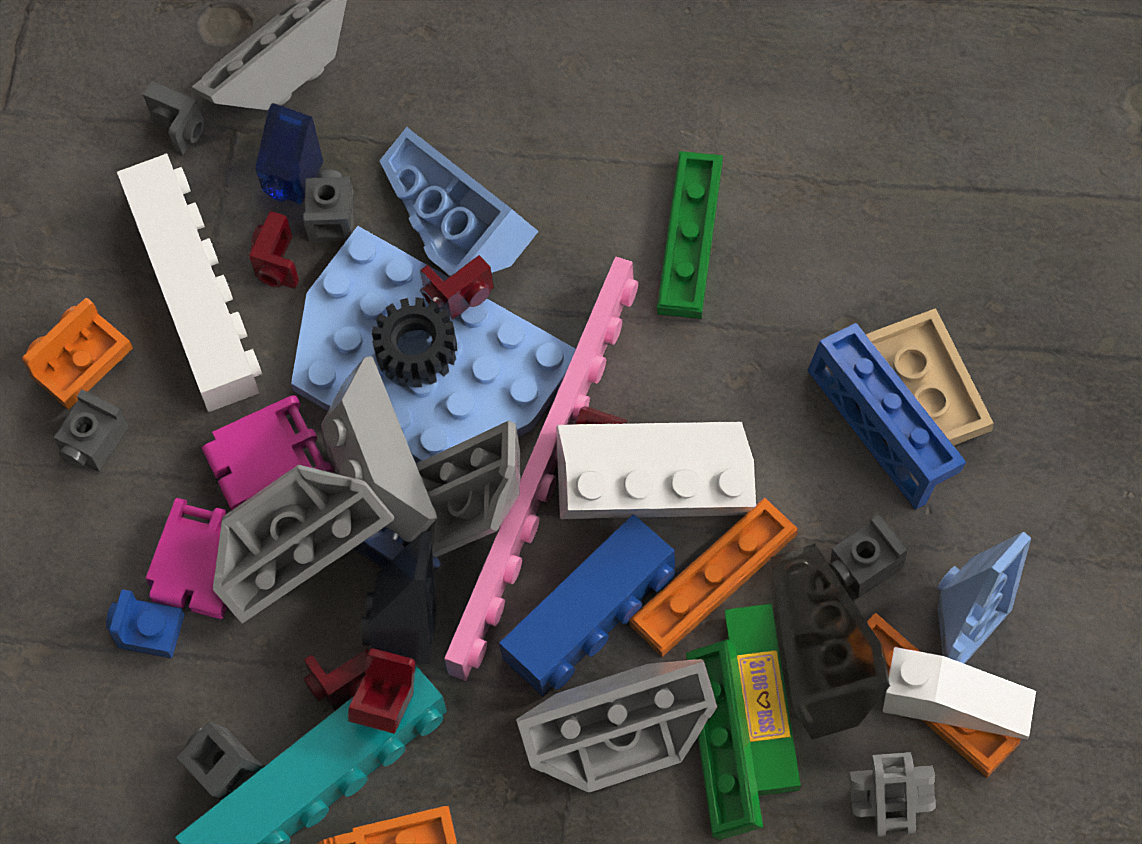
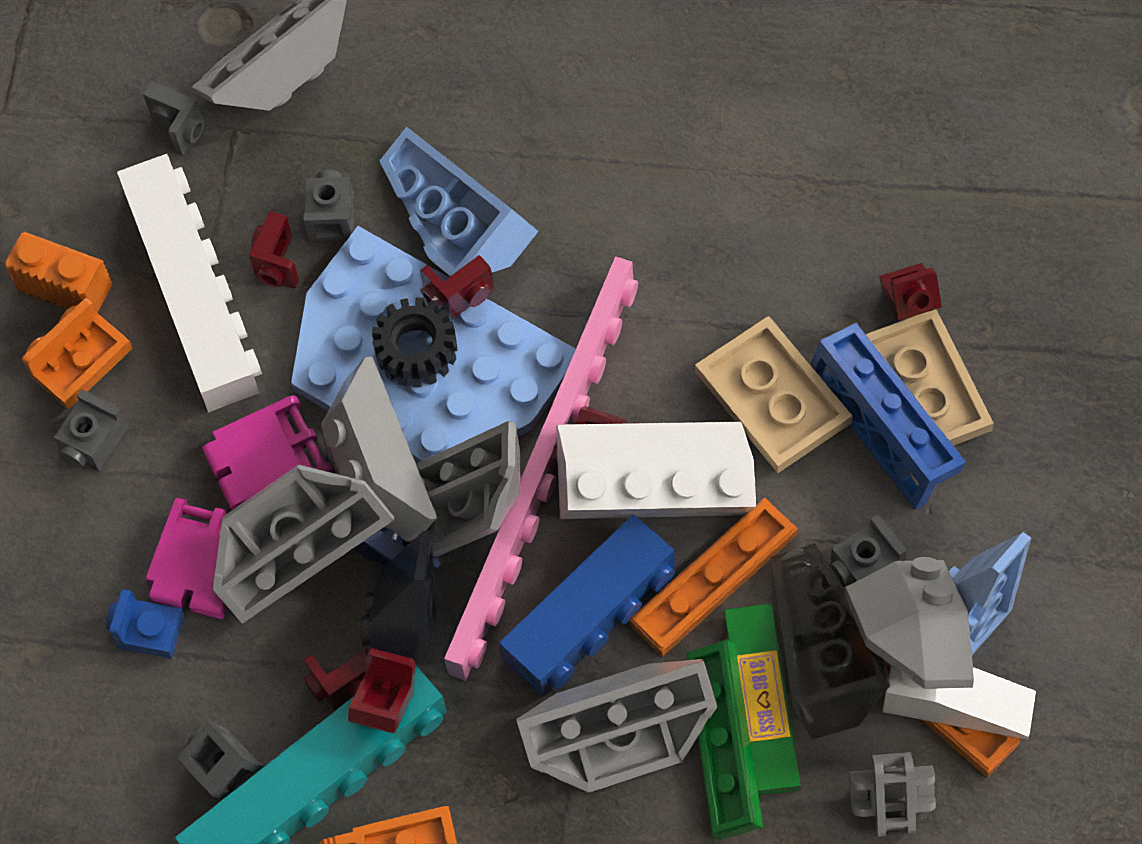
clear blue slope [255,103,324,204] -> none
green tile [657,151,723,319] -> none
none -> orange brick [5,232,113,312]
none -> tan plate [695,316,853,473]
none -> light grey wedge [845,557,974,689]
none -> dark red bracket [879,263,942,321]

